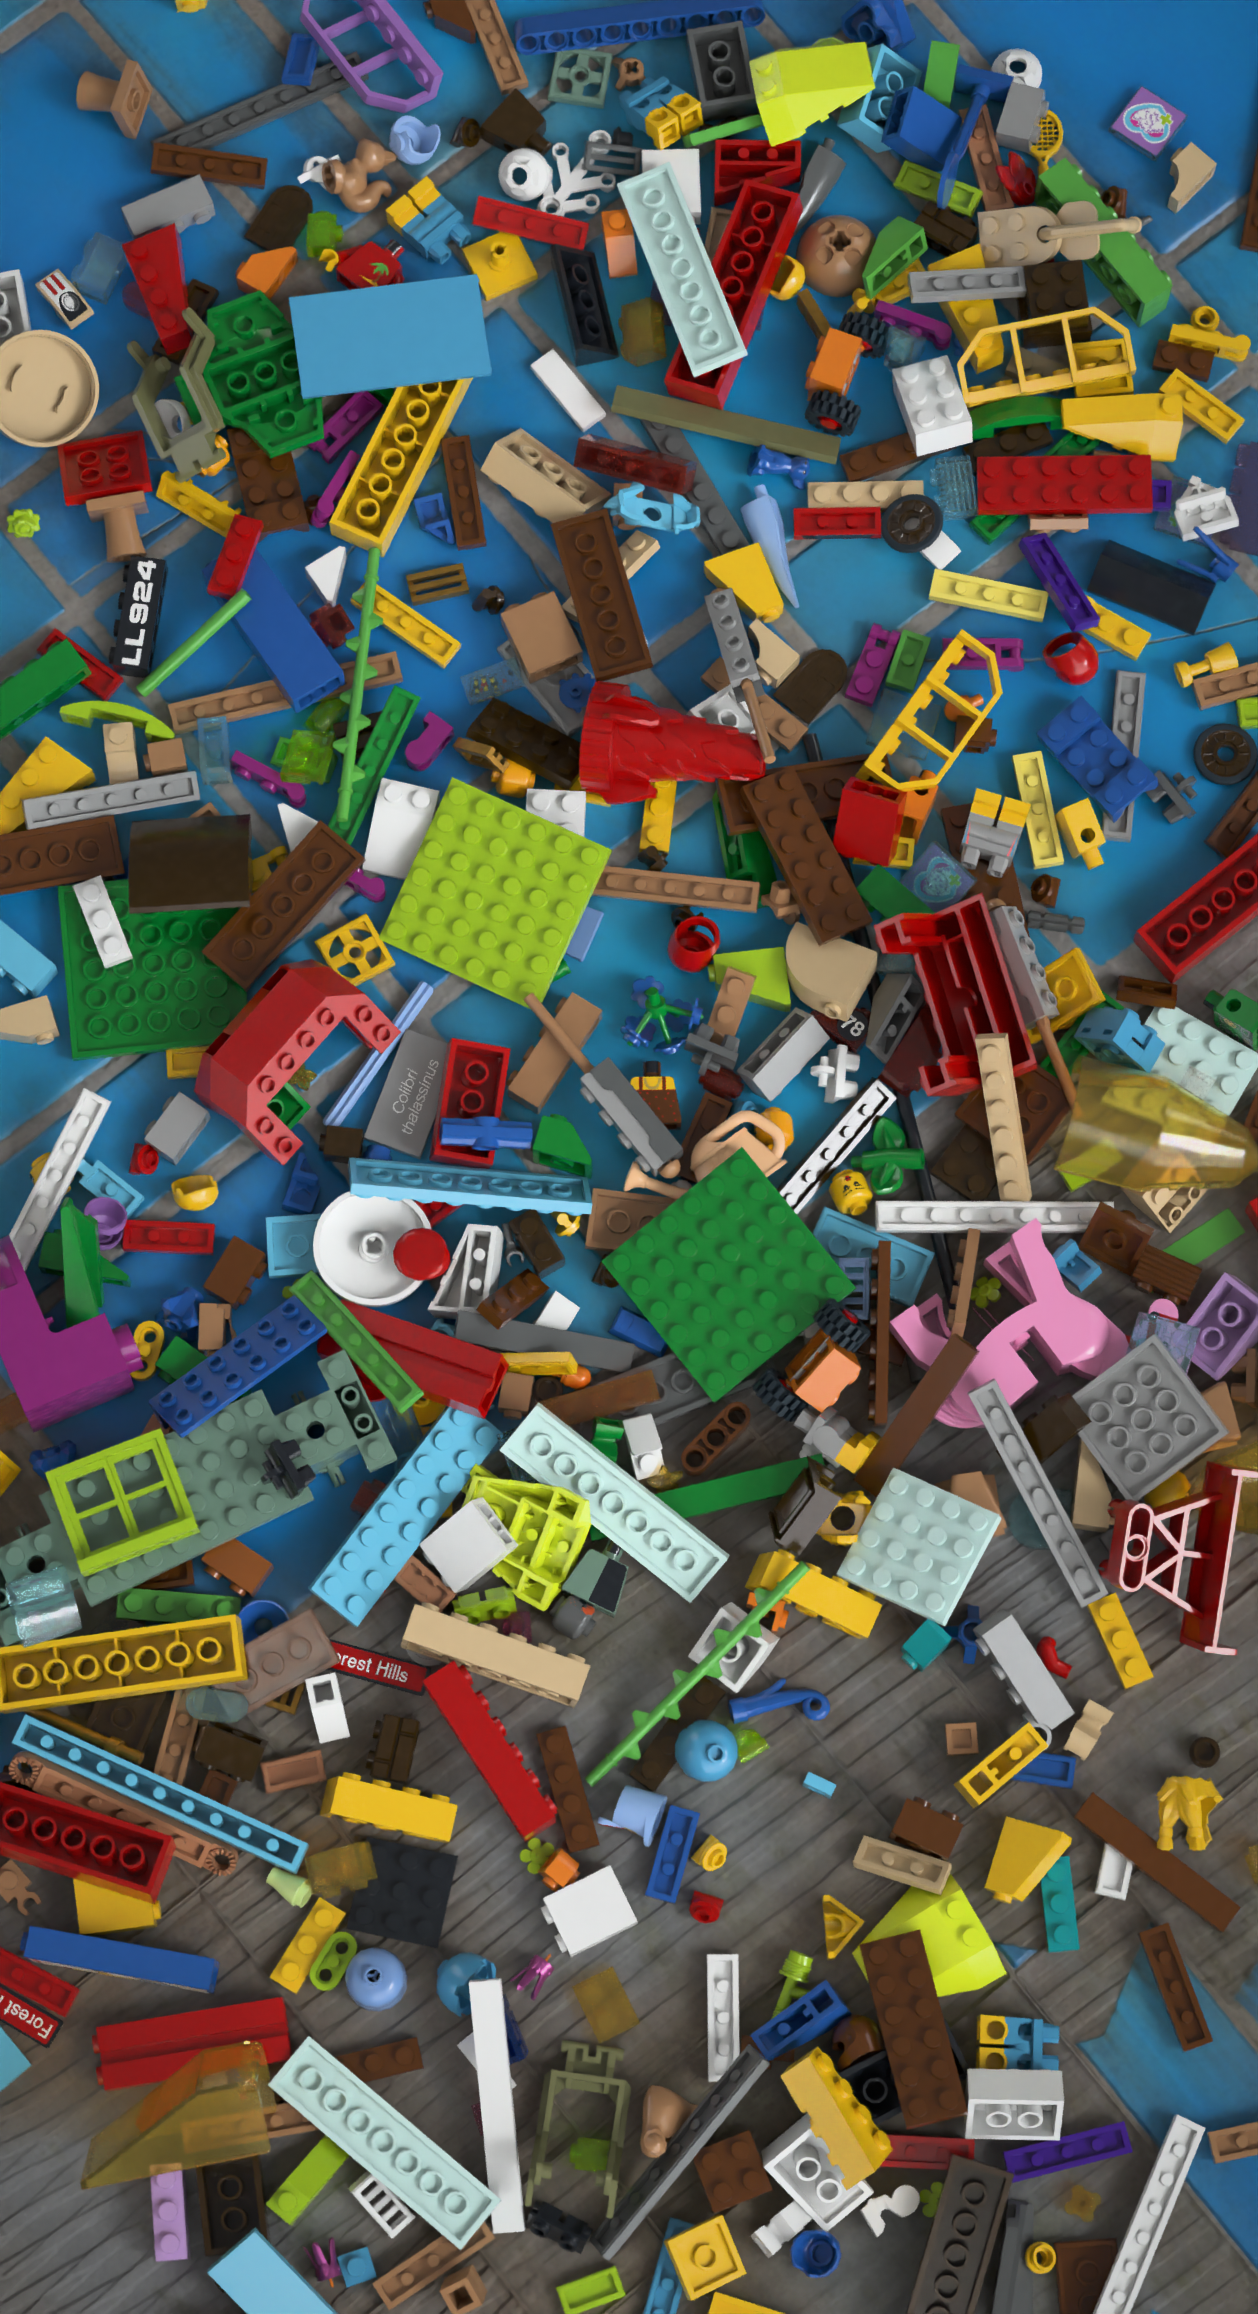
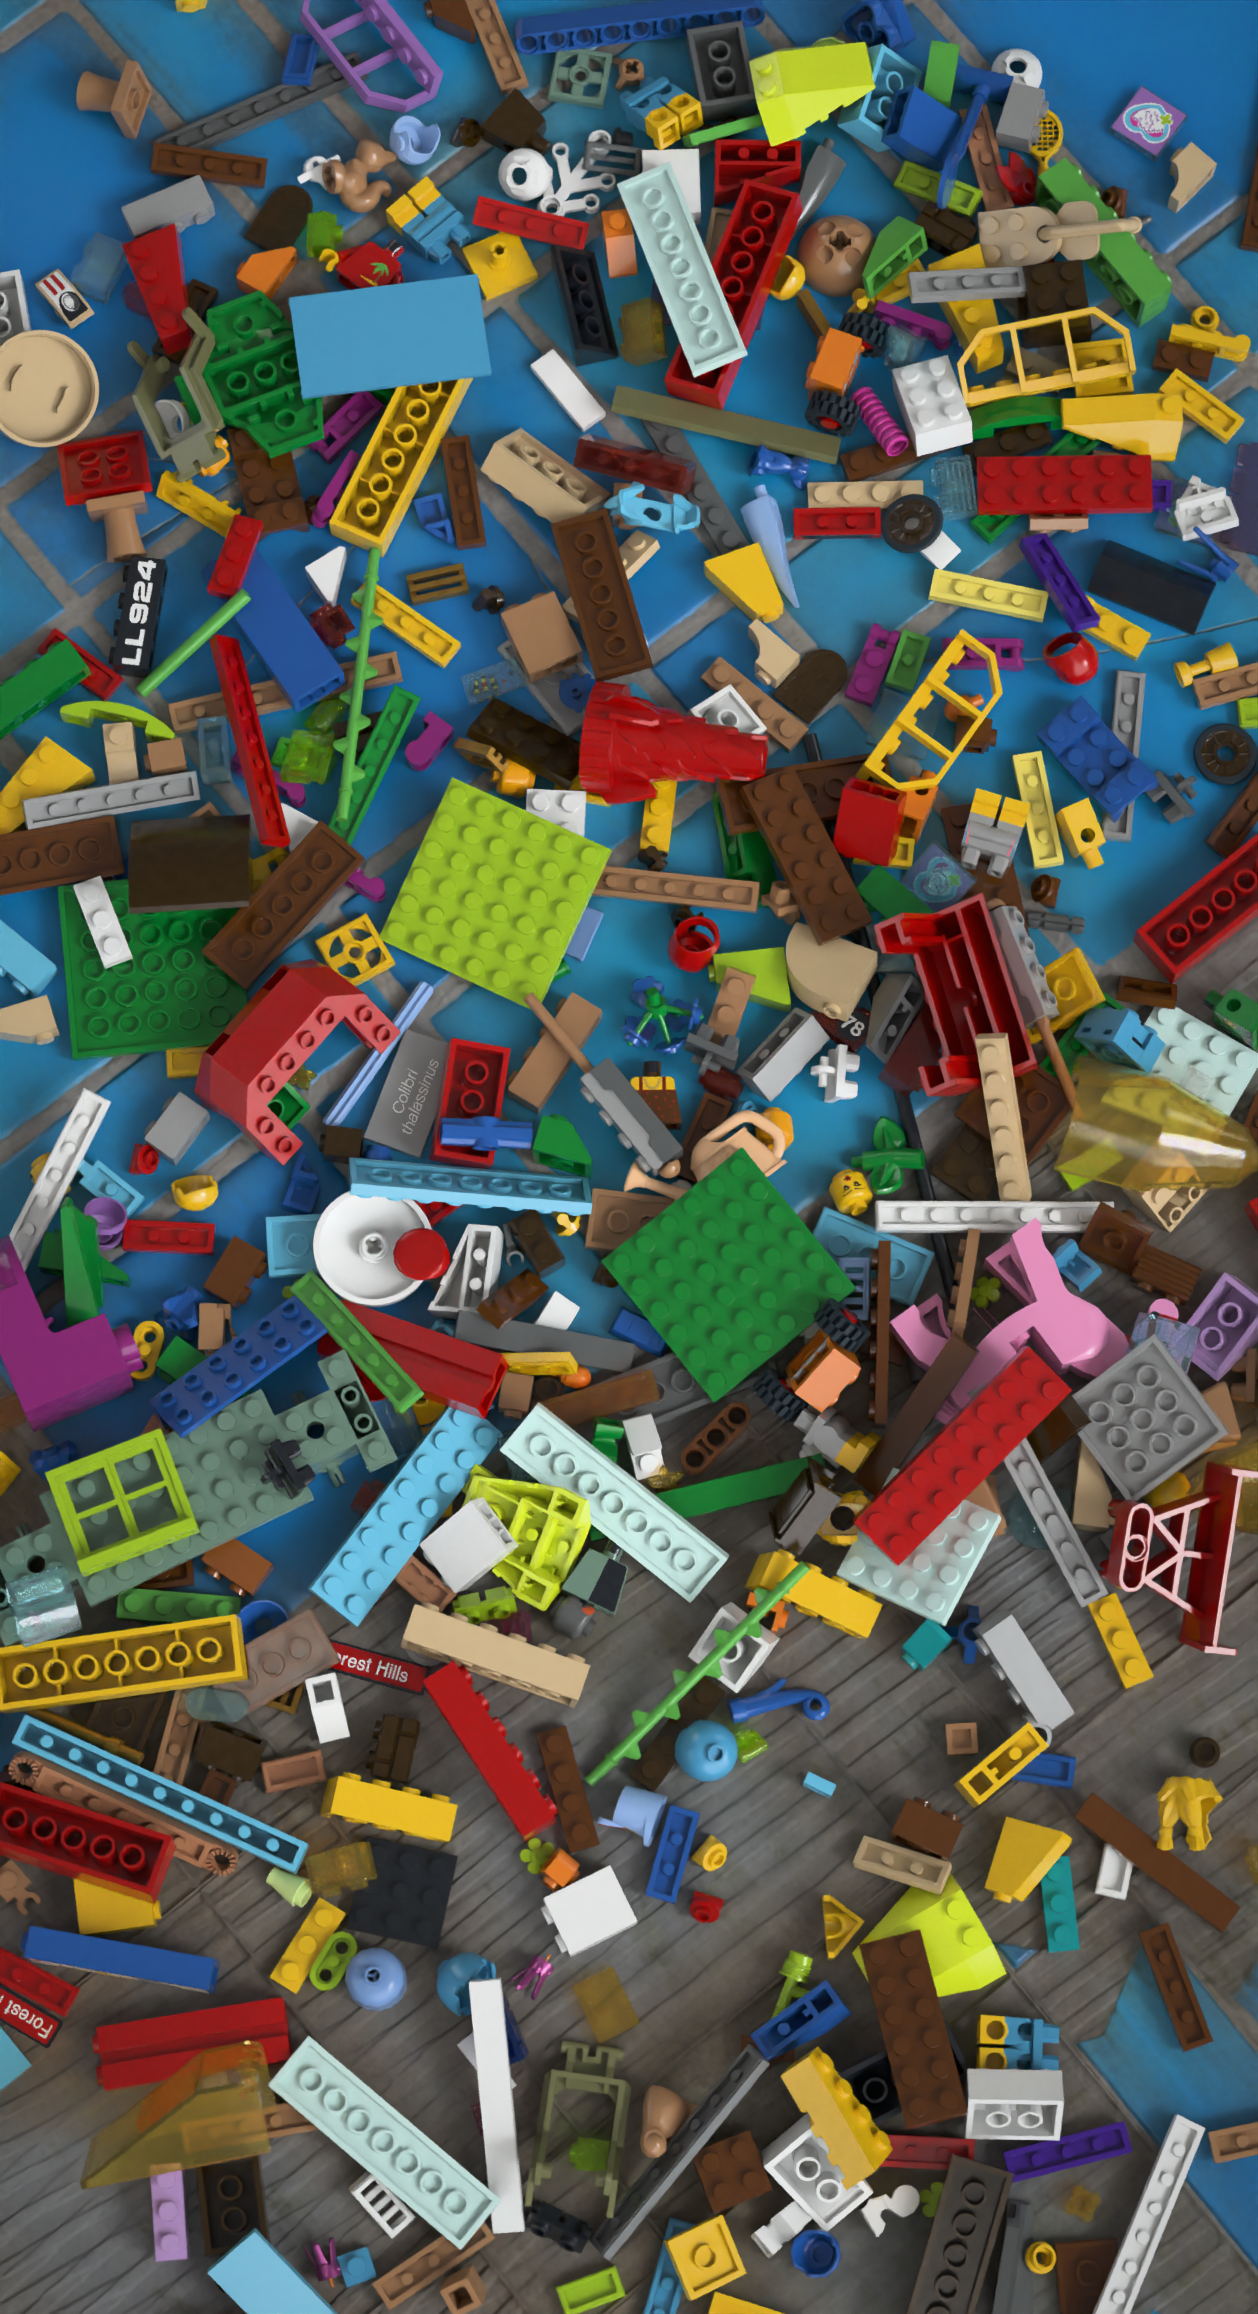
lime plant [7,509,40,538] -> none
lime slope [266,2135,350,2226] -> none
reddish brown plate [334,2037,424,2083] -> none
white slope [362,778,441,880] -> none
light grey piece [704,588,776,764] -> none
white plate [707,1954,740,2082] -> none
plate [777,1077,897,1214] -> none
reddish brown helmet [831,2014,884,2071] -> none
red arm [1036,1636,1072,1679] -> none
tan leg [1063,1699,1114,1761] -> none
bright green sticker [1135,1208,1245,1293] -> none
none -> red plate [209,634,291,848]
none -> dark pink piece [850,387,909,456]
none -> red brick [851,1346,1072,1566]

